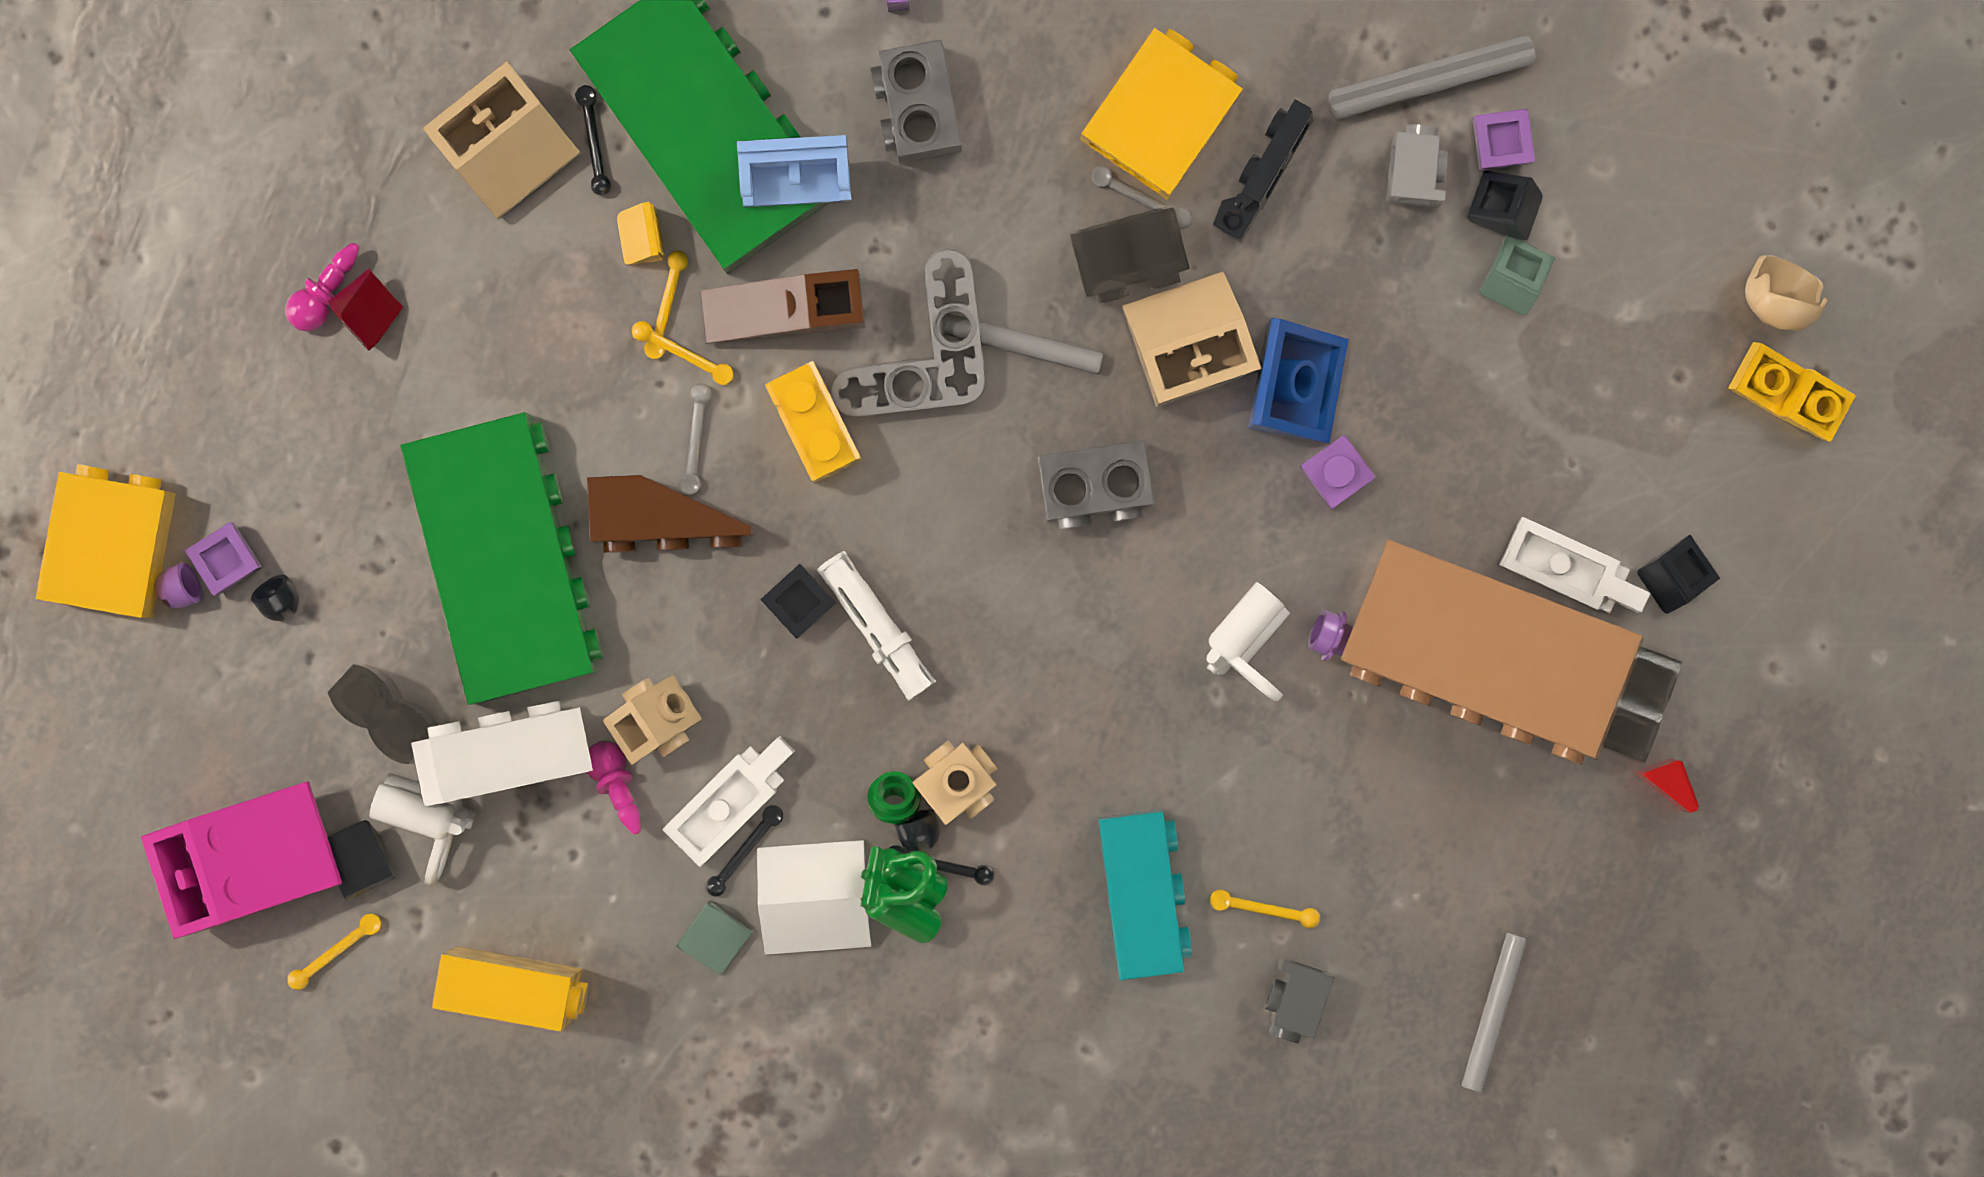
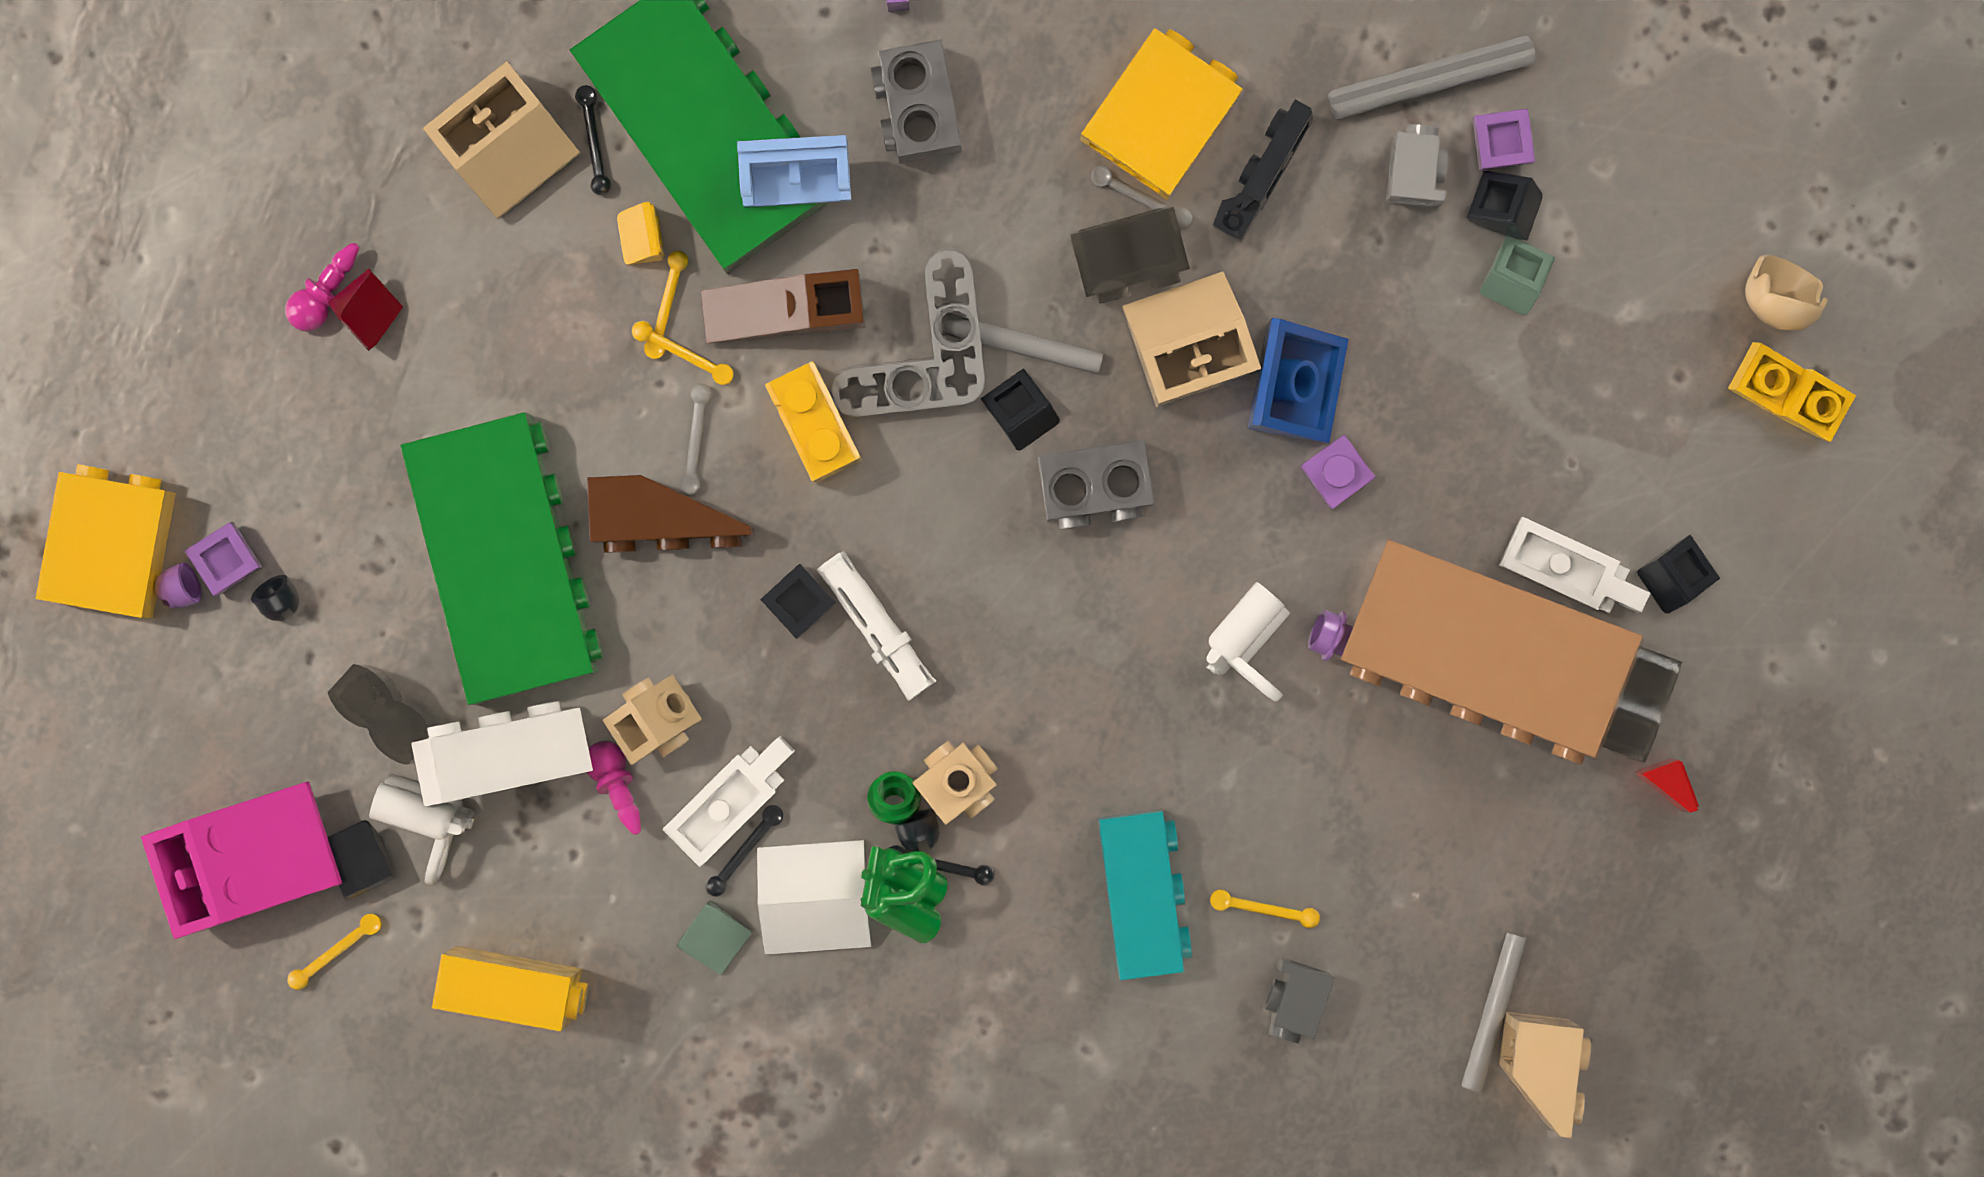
none -> black slope [980,368,1060,451]
none -> tan slope [1498,1011,1591,1138]

